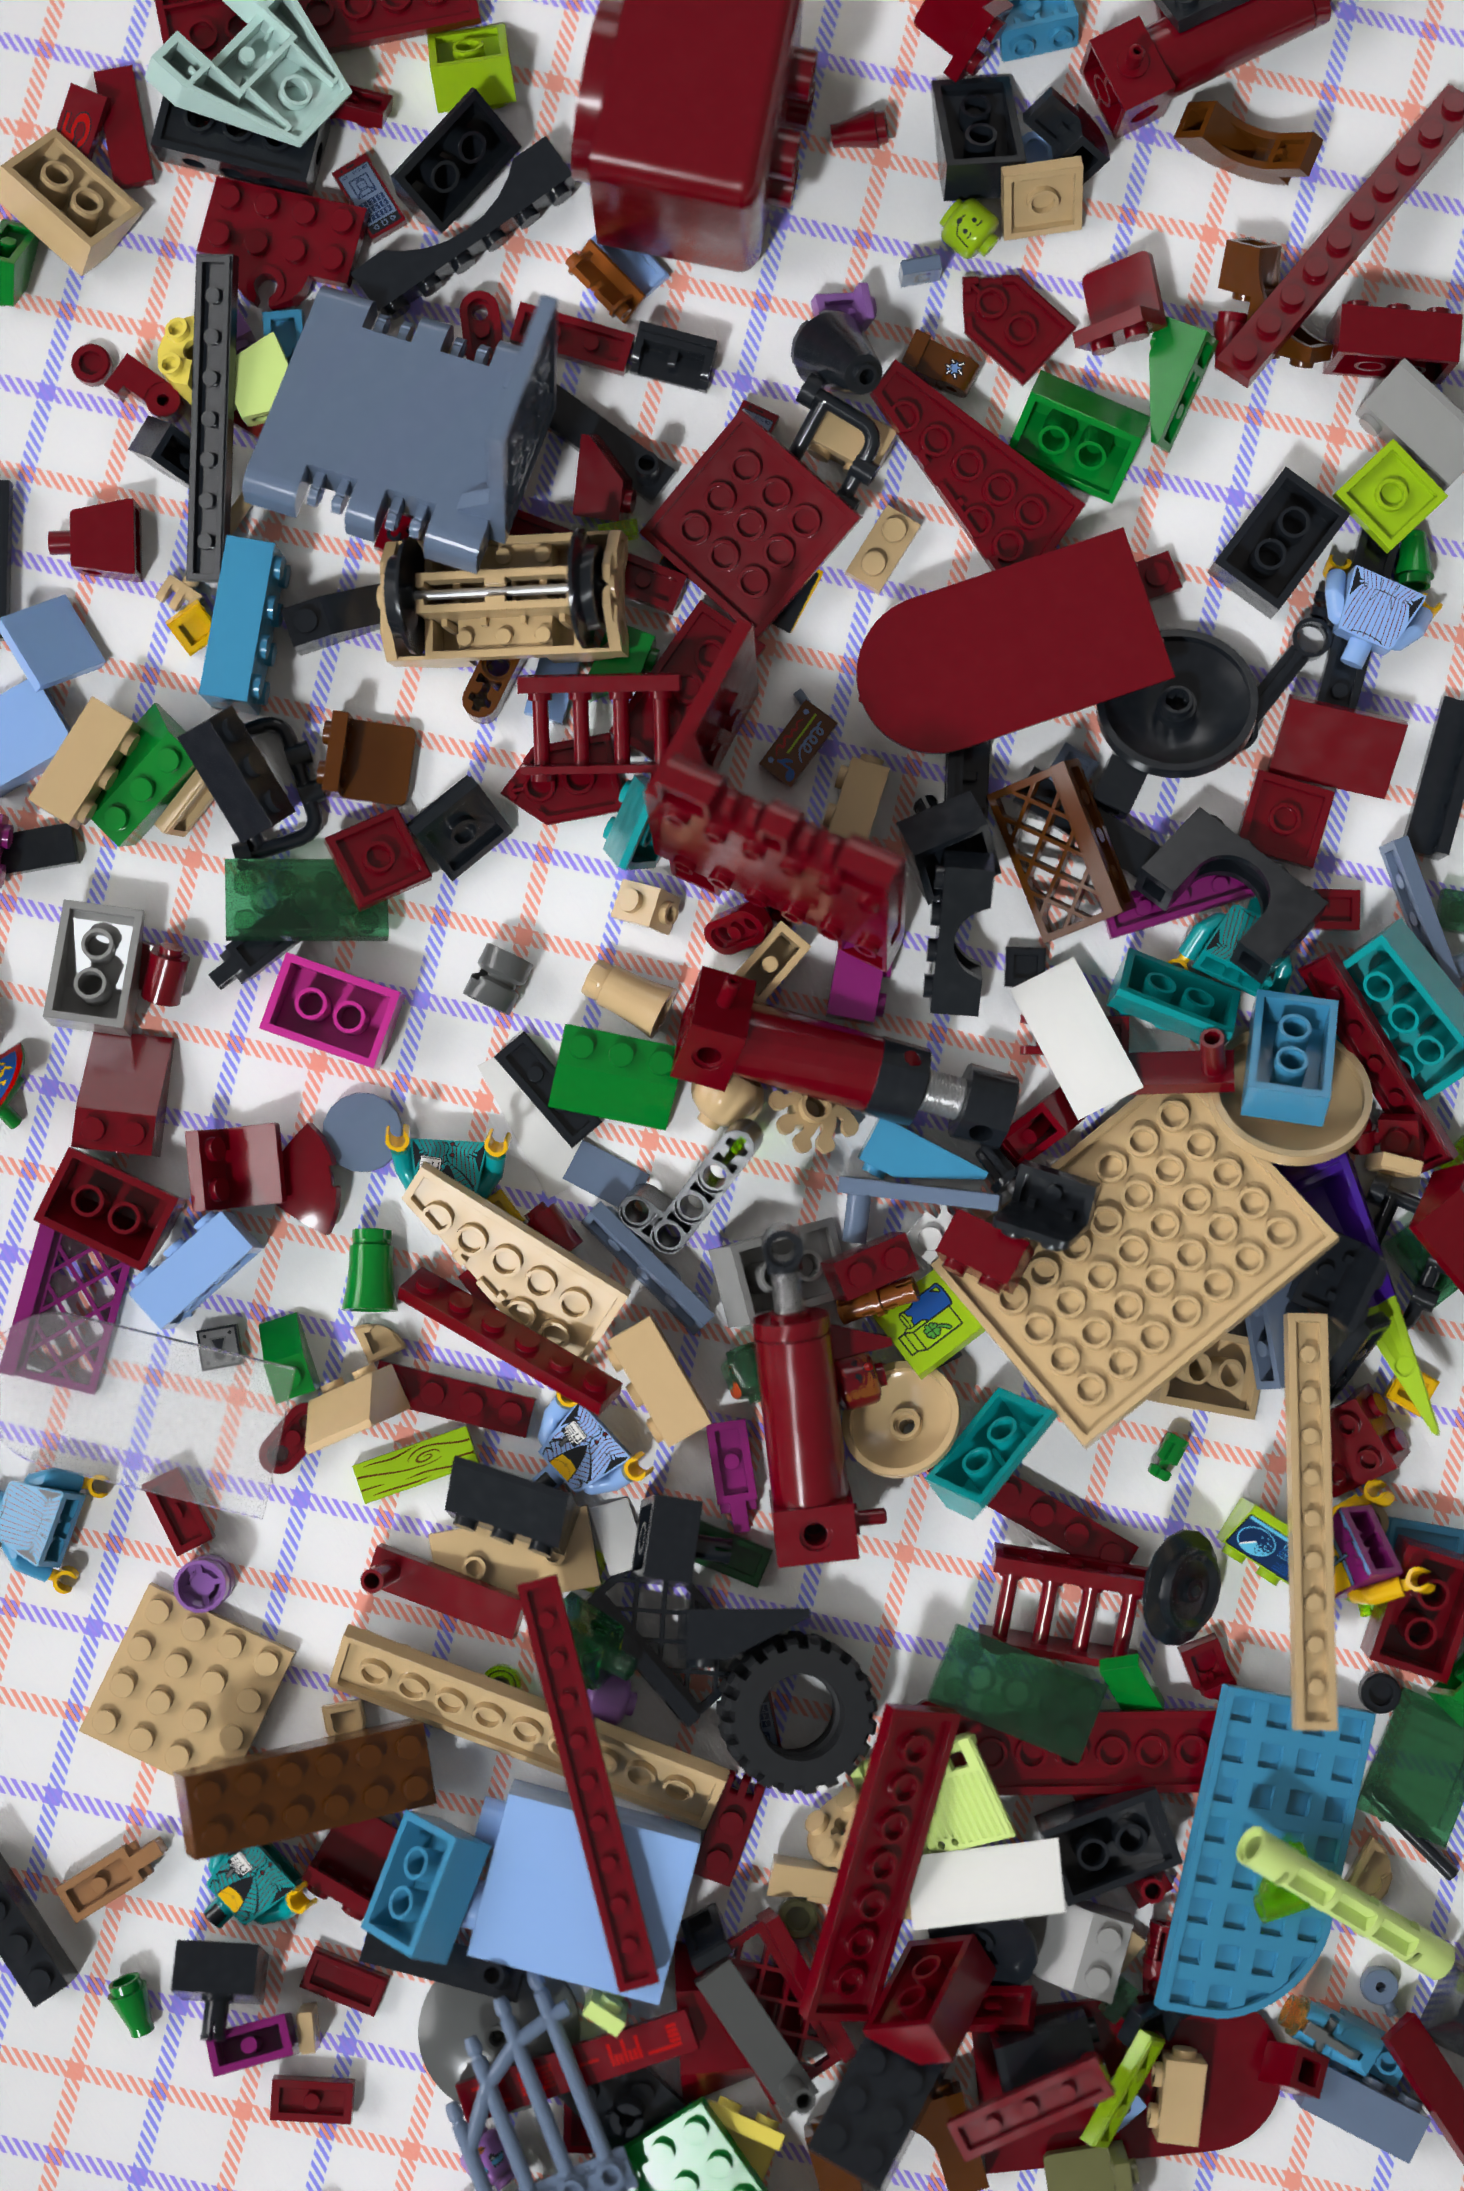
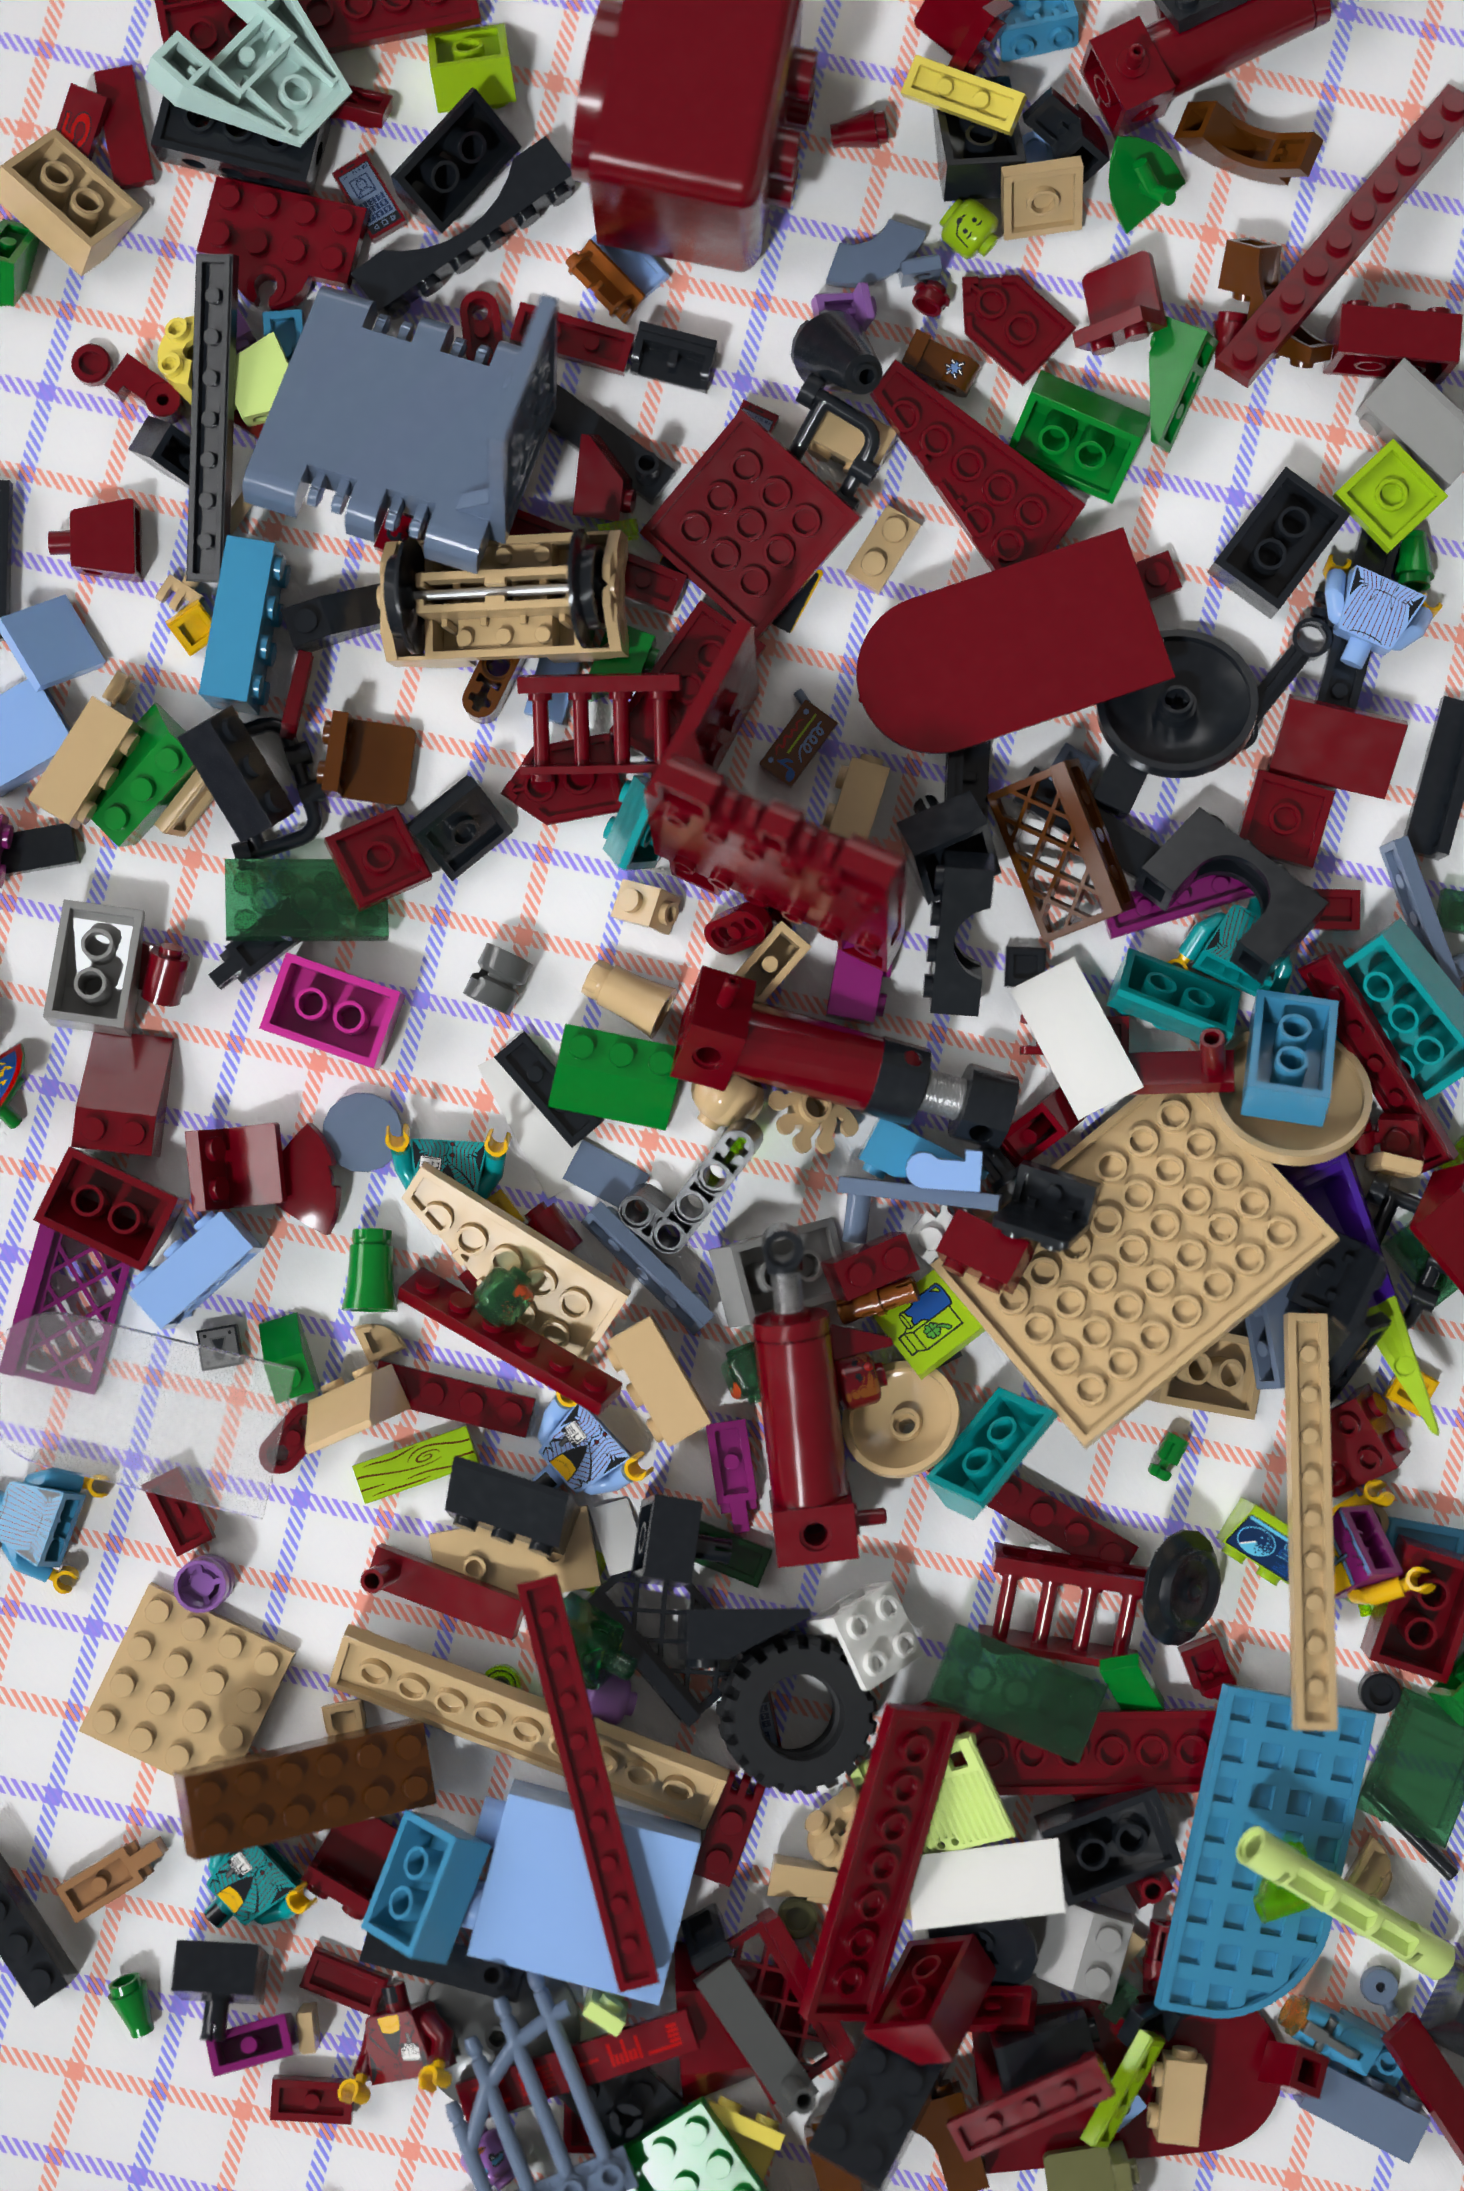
none -> tan plate [102,670,137,708]
none -> dark red tile [280,650,314,740]
none -> torso [338,1981,457,2105]
none -> clear green head [473,1266,534,1328]
none -> white bracket [806,1581,924,1691]
none -> sand blue tile [826,219,927,288]
none -> light yellow plate [900,55,1027,136]
none -> light blue leg [905,1149,983,1192]
none -> dark red plate [912,280,950,317]
none -> green shield [1108,136,1186,234]

